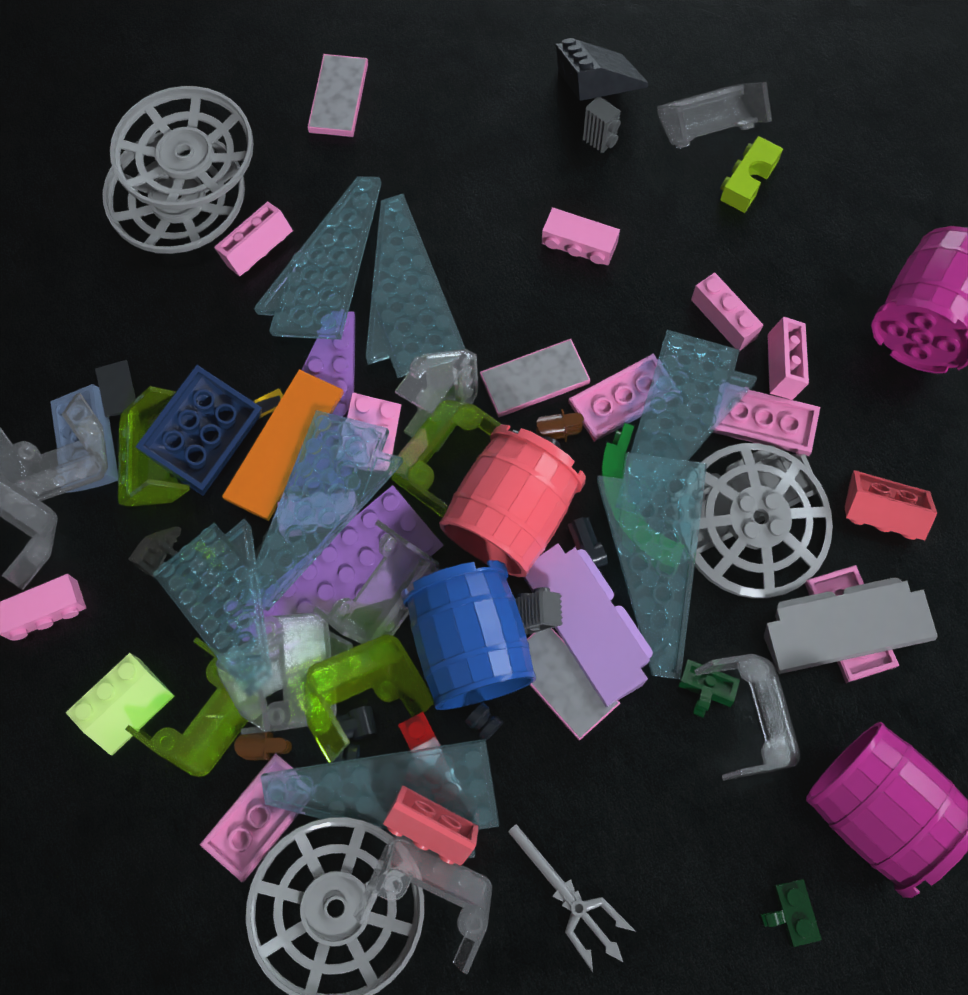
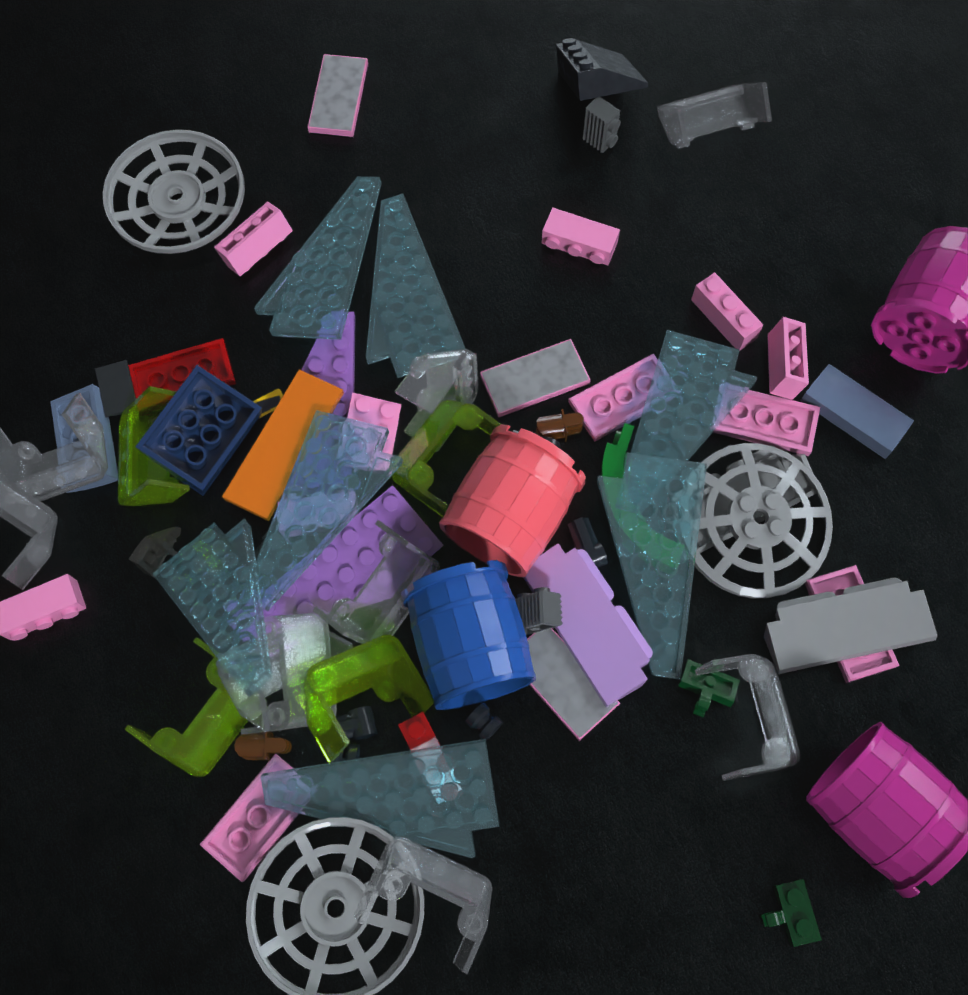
yellowish green slope [66,653,174,755] -> none
light grey dish [110,86,254,209] -> none
coral slope [383,785,479,866] -> none
light grey piece [508,824,635,972] -> none
lime arch [720,136,783,213] -> none
coral slope [845,470,937,541] -> none
none -> red tile [128,338,236,412]
none -> sand blue slope [801,364,914,459]

